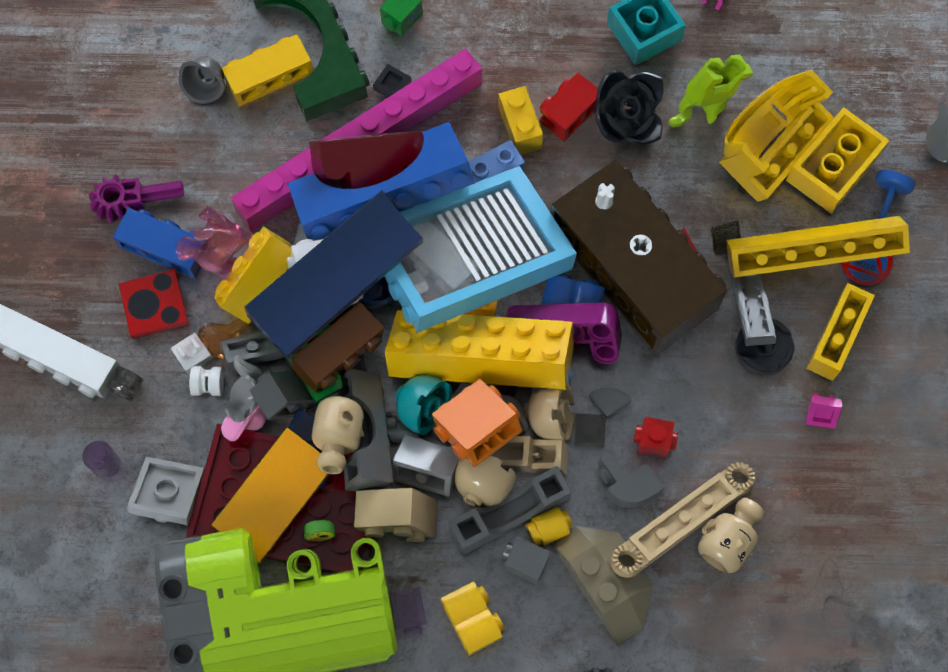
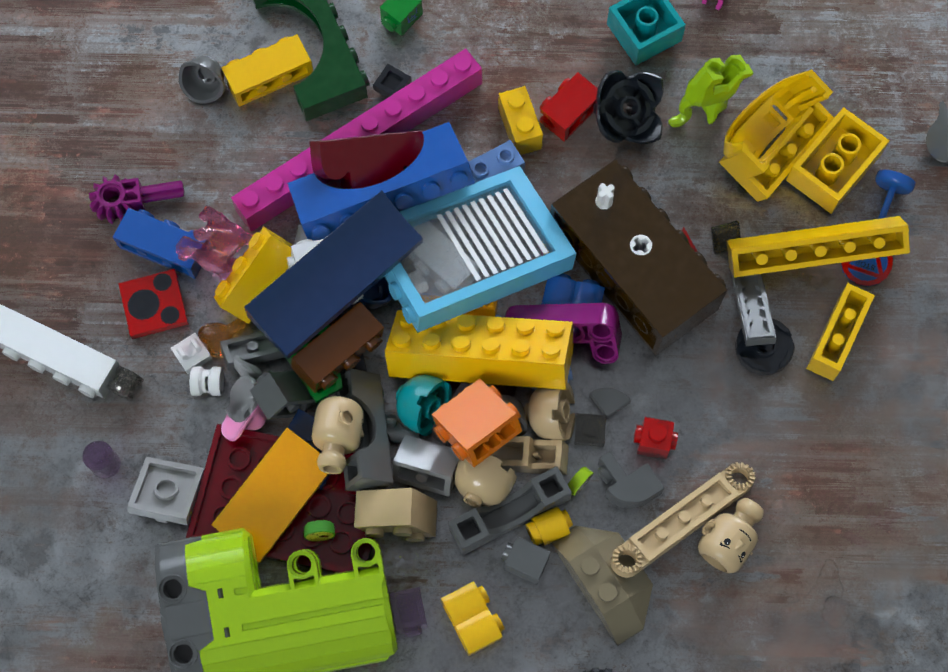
dark pink tile [805,392,842,429] -> none
none -> lime tile [567,466,594,496]

